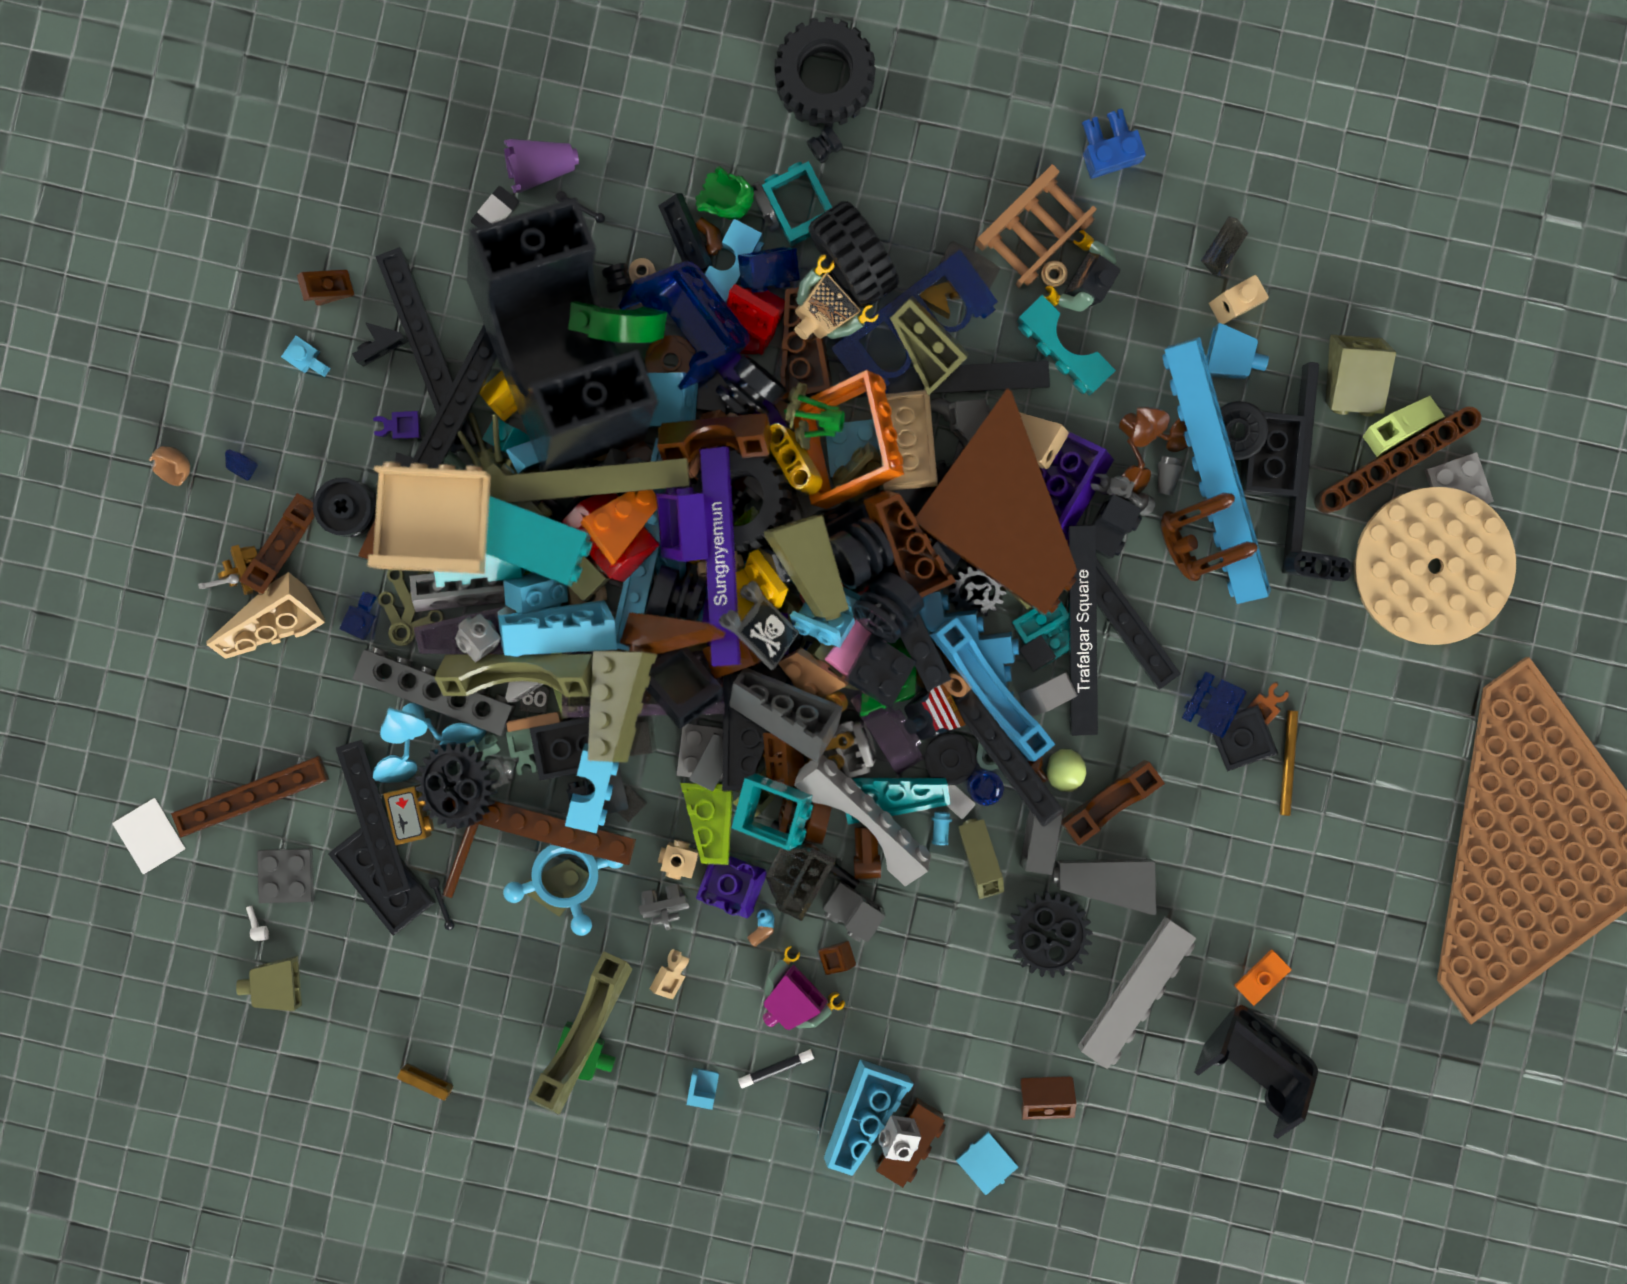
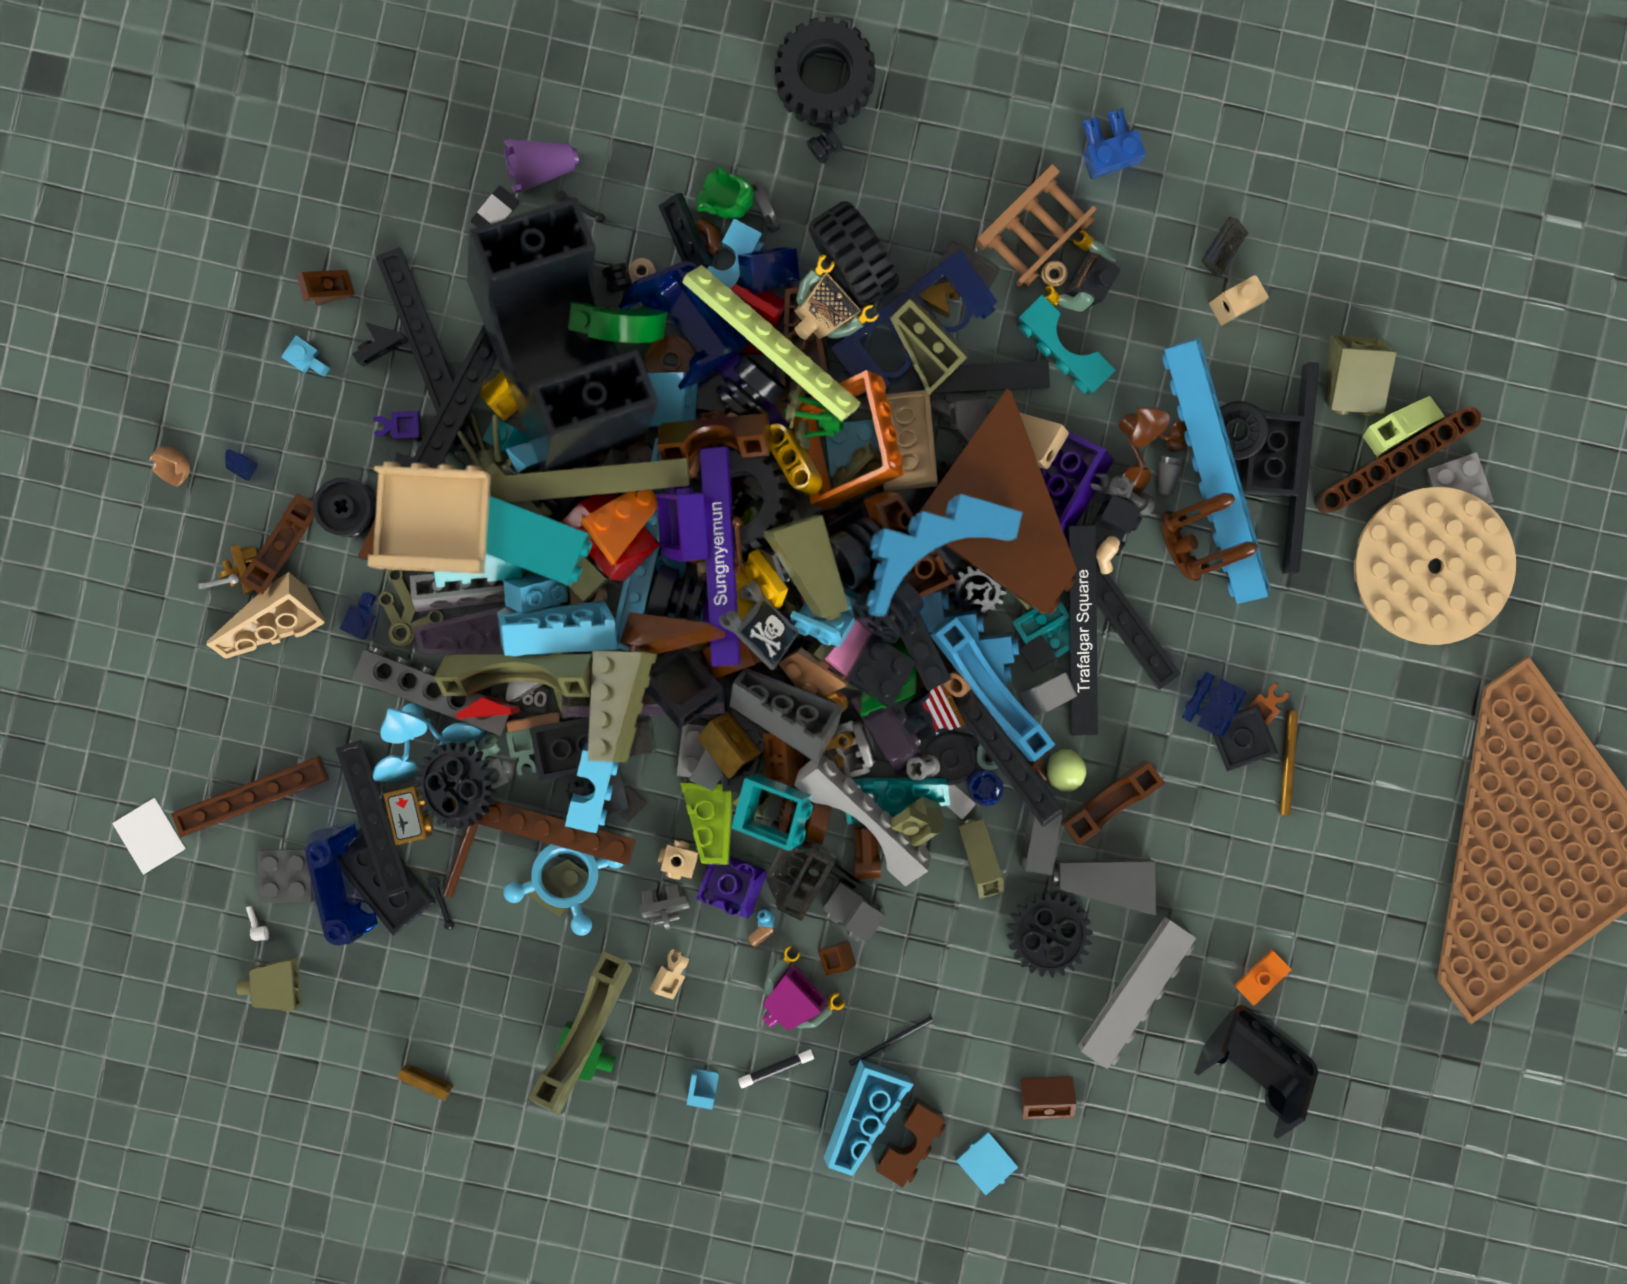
light grey brick [455,614,501,663] -> none
teal window [762,161,832,247] -> none
light grey brick [879,1115,921,1161] -> none
medium azure pin [931,812,952,845] -> none
dark azure torso [1206,323,1269,379] -> none
black beam [1285,551,1352,581] -> none
none -> clear blue windscreen [305,823,378,945]
none -> red slope [456,696,520,719]
none -> yellowish green plate [682,265,860,421]
none -> pearl gold panel [698,712,761,778]
none -> reddish brown hinge [731,517,745,574]
none -> black axle [849,1016,933,1066]
none -> dark azure arch [867,494,1023,617]
none -> olive brick [890,797,944,846]
none -> light grey bush [906,754,940,780]
none -> tan arm [1096,536,1120,574]

